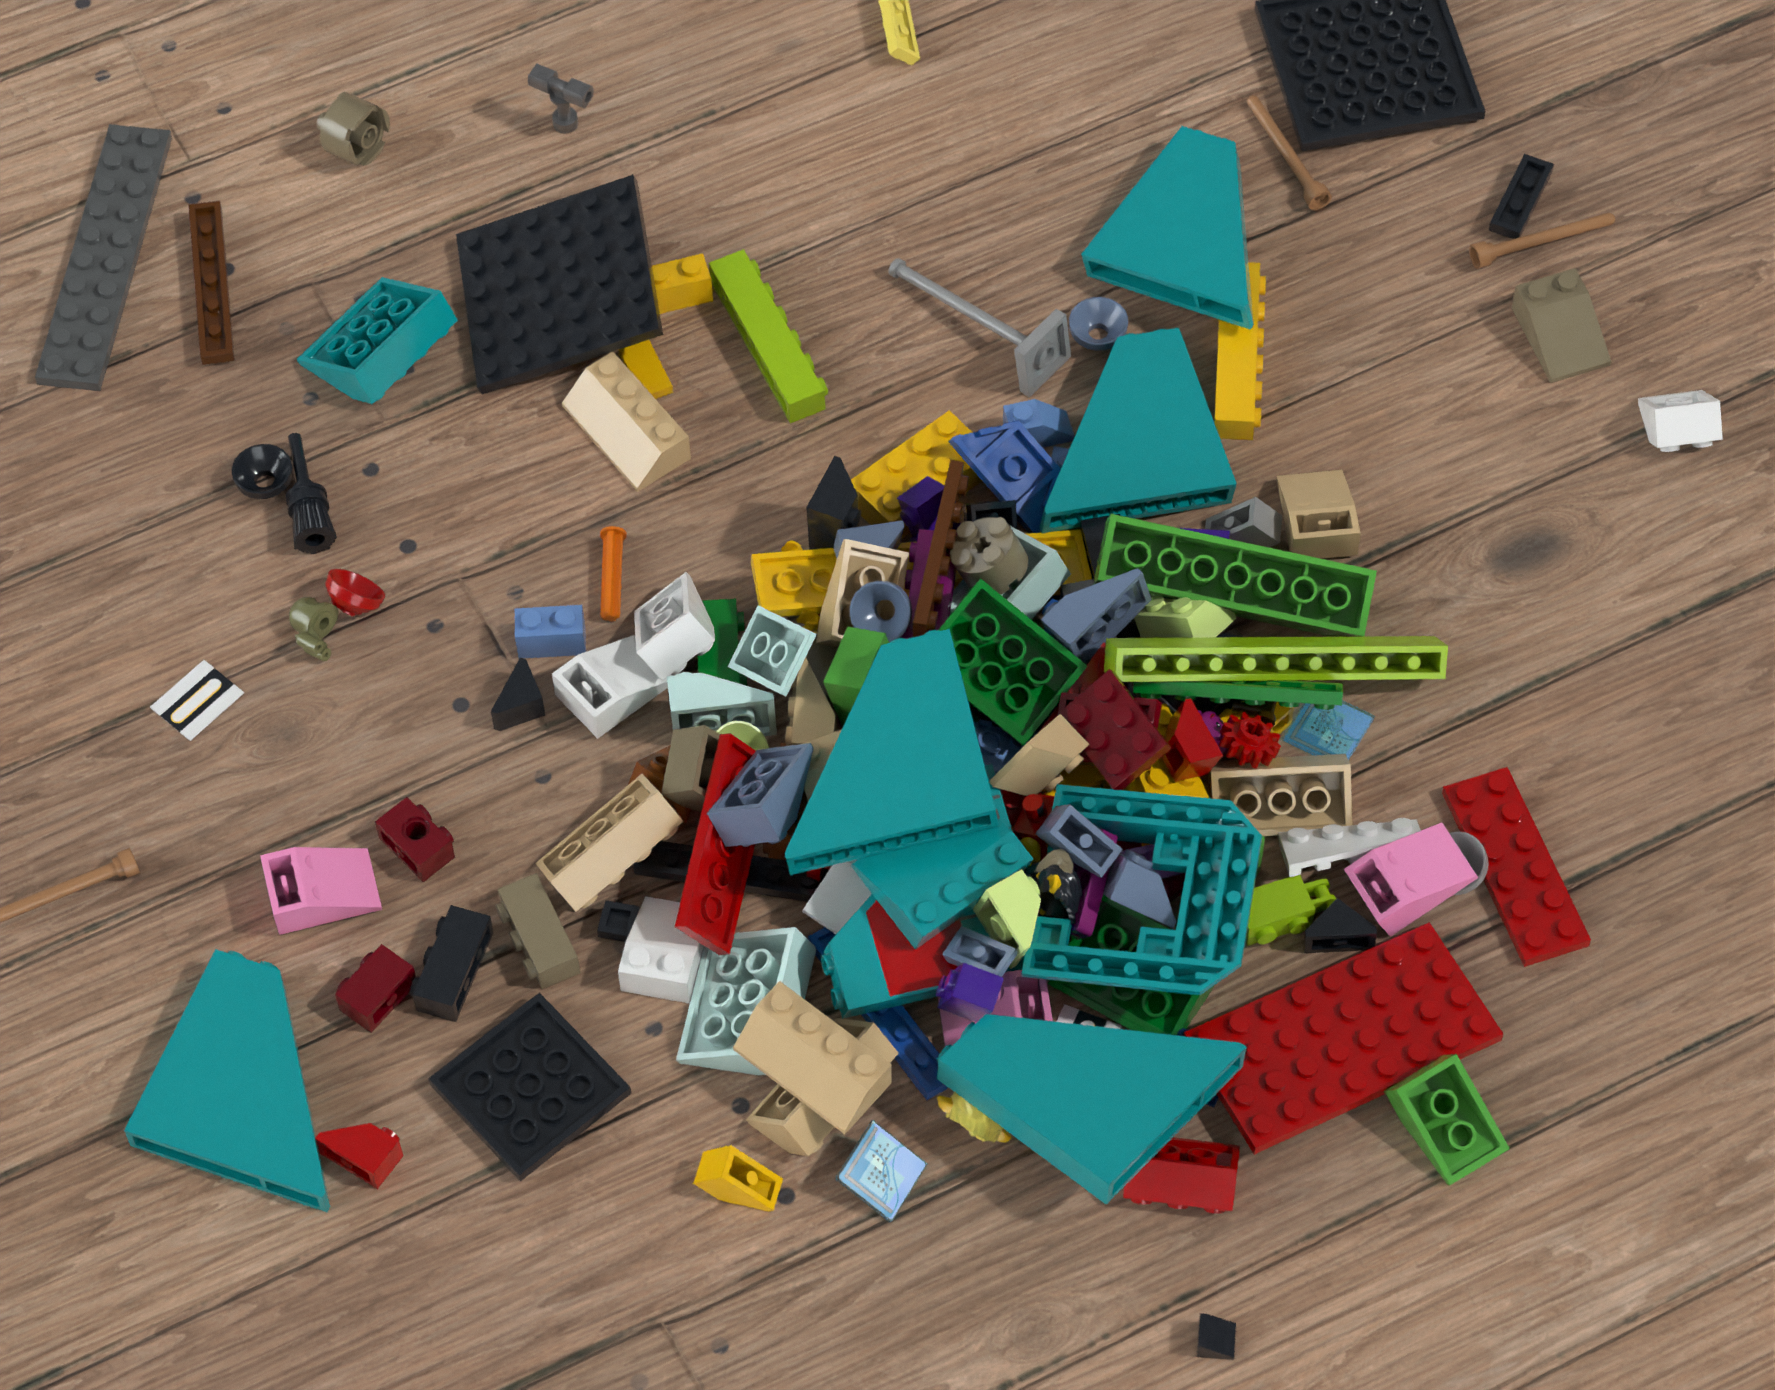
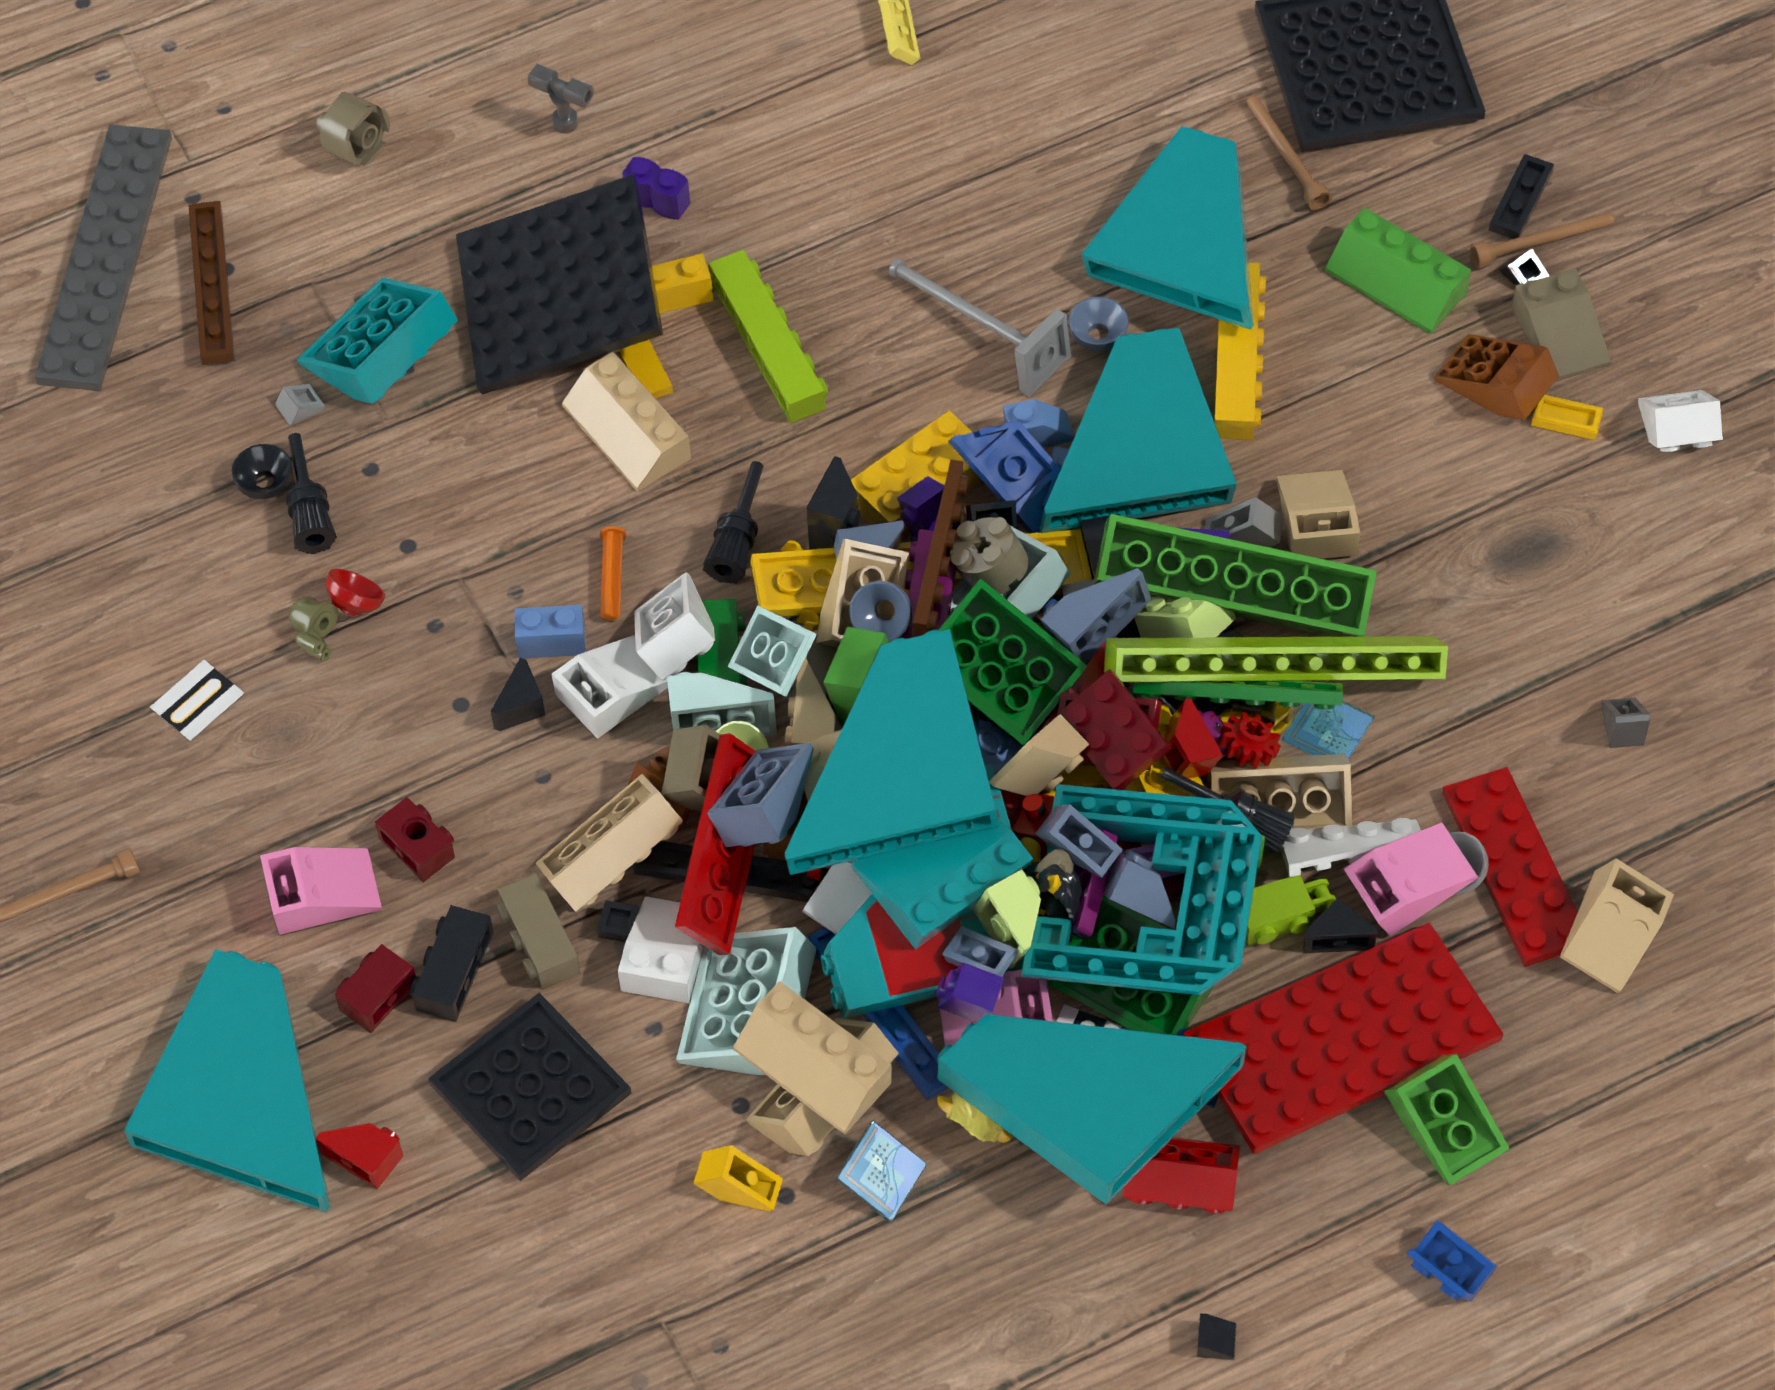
none -> light grey slope [276,384,325,425]
none -> dark purple brick [622,157,690,220]
none -> black piece [702,461,764,584]
none -> black piece [1158,766,1295,854]
none -> bright green slope [1325,207,1471,334]
none -> blue bracket [1407,1220,1498,1302]
none -> dark orange slope [1434,334,1559,420]
none -> slope [1499,249,1549,286]
none -> yellow tile [1531,395,1604,440]
none -> tan slope [1560,858,1674,993]
none -> dark grey slope [1601,697,1650,748]

